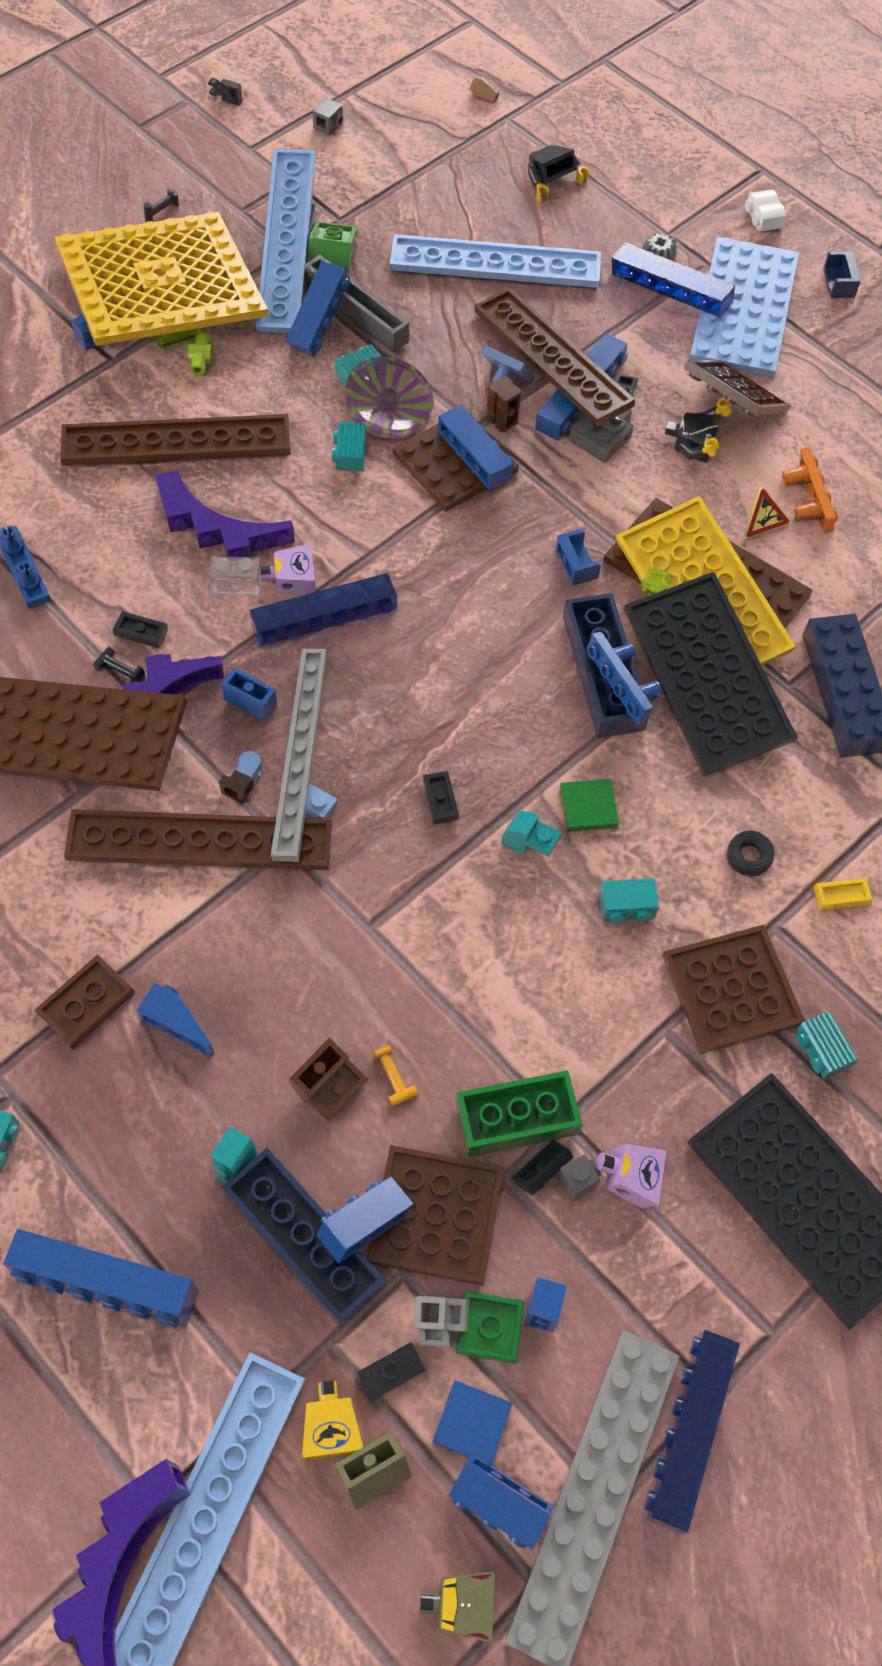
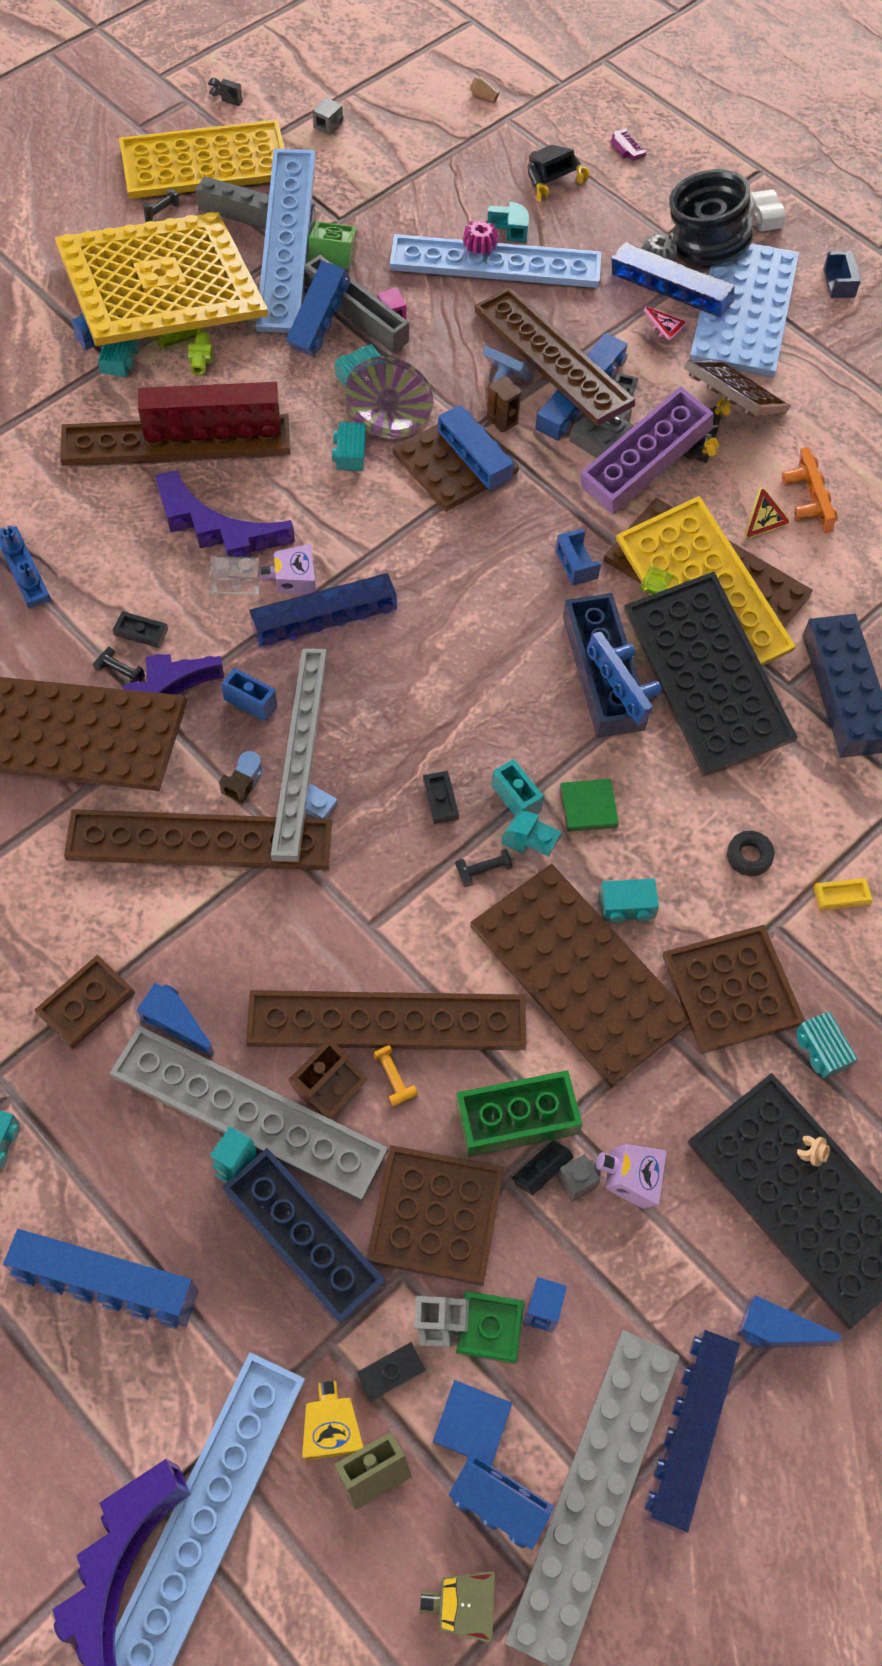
brick [316,1177,413,1264] -> none
none -> teal brick [98,339,140,377]
none -> light grey plate [109,1026,388,1202]
none -> yellow plate [119,119,284,199]
none -> dark red brick [138,382,281,441]
none -> dark grey brick [196,176,269,230]
none -> reddish brown plate [246,990,526,1051]
none -> brick [377,288,407,320]
none -> black piece [455,849,513,887]
none -> dark pink gear [463,219,498,256]
none -> reddish brown plate [470,863,690,1087]
none -> teal brick [487,201,529,243]
none -> teal brick [491,759,544,815]
none -> medium lavender brick [580,386,714,515]
none -> piece [610,128,646,161]
none -> piece [644,307,687,340]
none -> black wheel [669,169,753,266]
none -> blue slope [737,1295,841,1348]
none -> light nougat plate [797,1136,830,1167]

